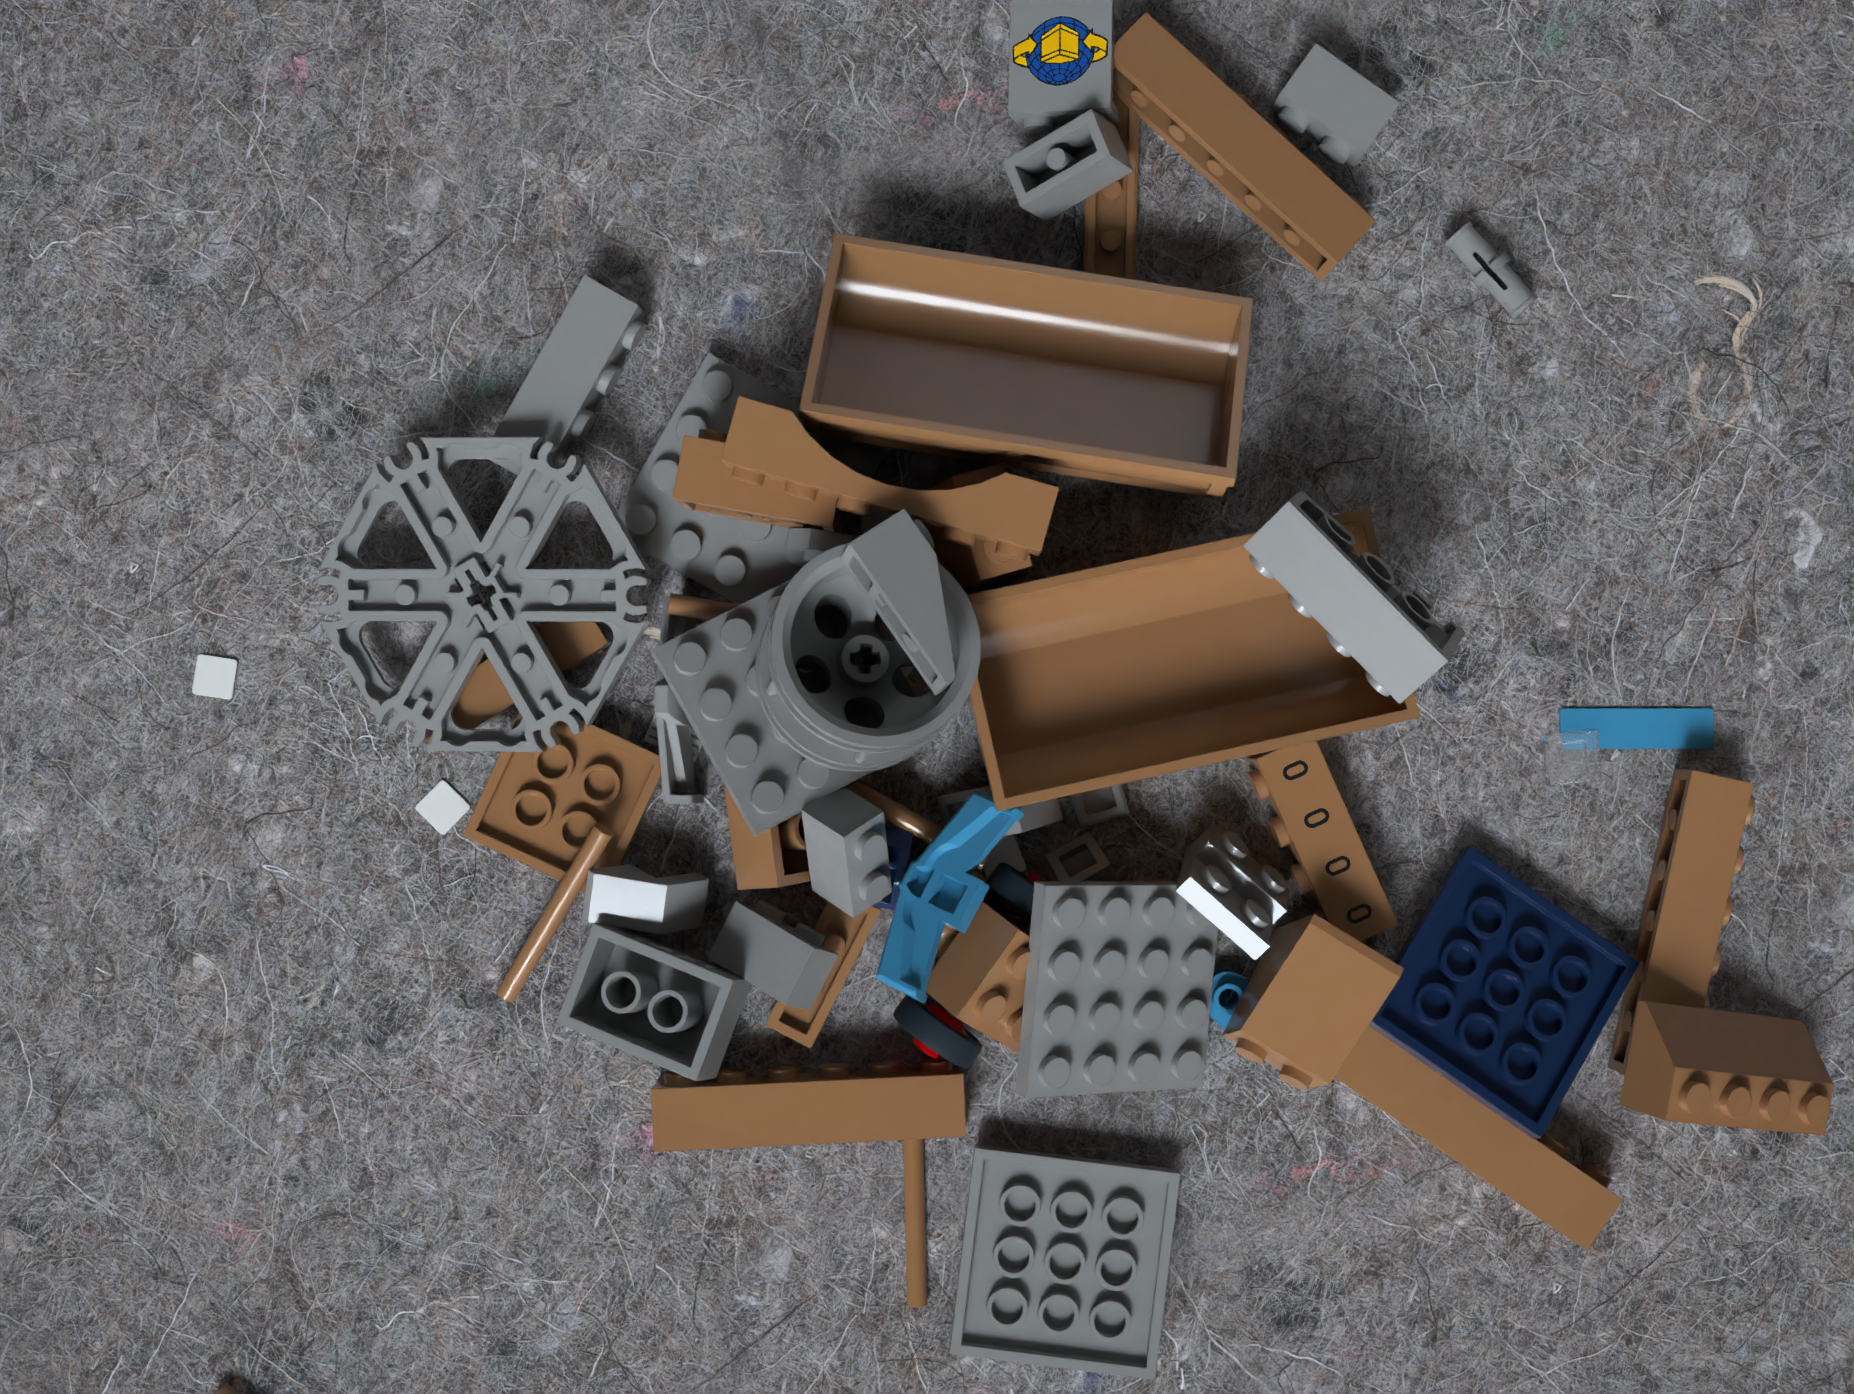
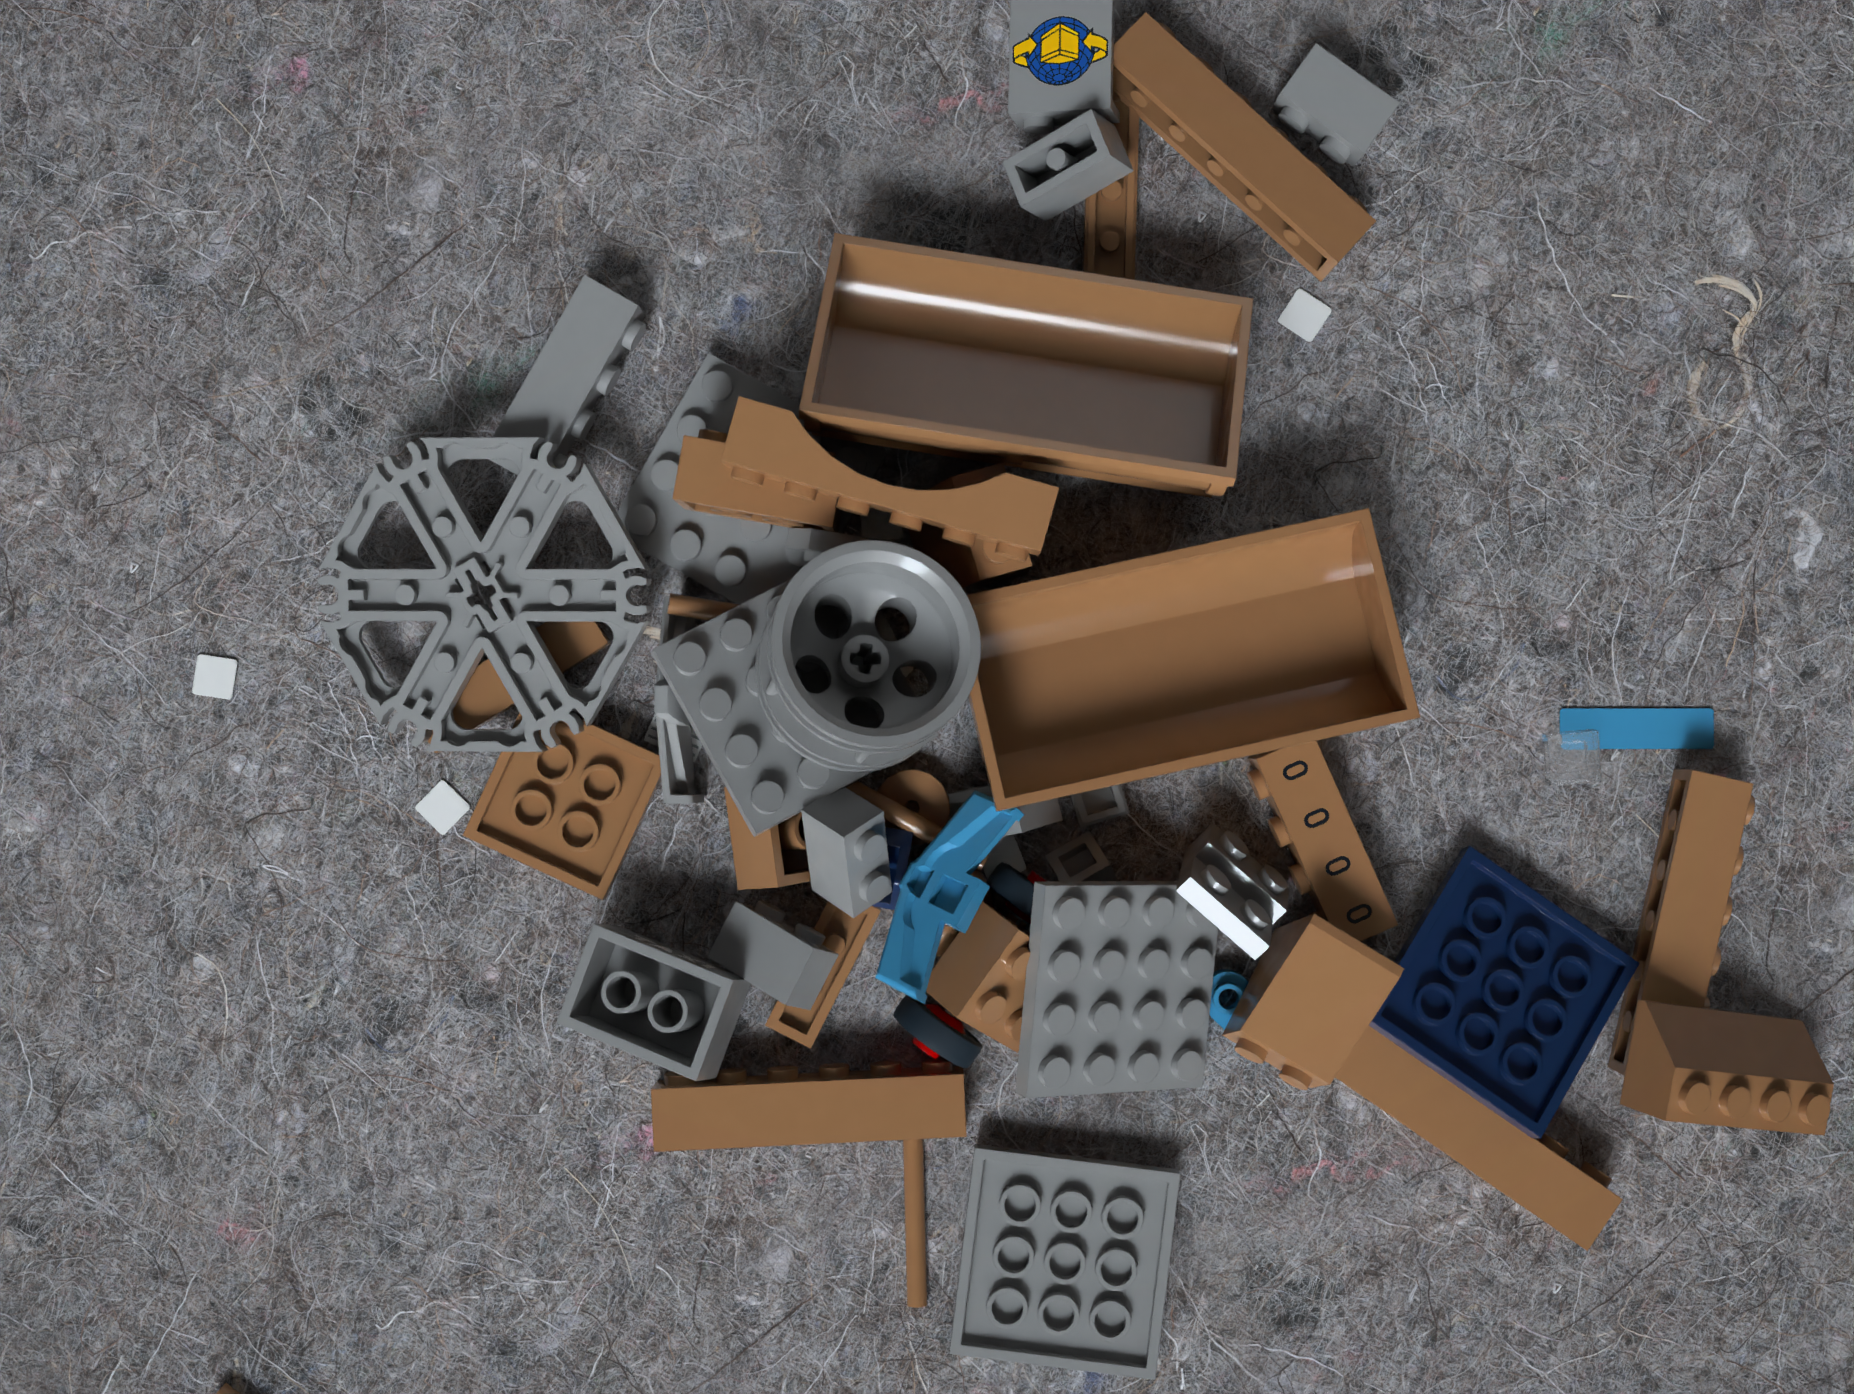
medium nougat bar [497,823,613,1002] -> none
light grey slope [582,864,709,934] -> none
light grey slope [840,509,956,696] -> none
light grey wedge [1243,490,1466,704] -> none
light grey pin [1445,221,1538,319] -> none
none -> medium nougat piece [877,769,950,845]
none -> white sticker [1278,289,1332,342]

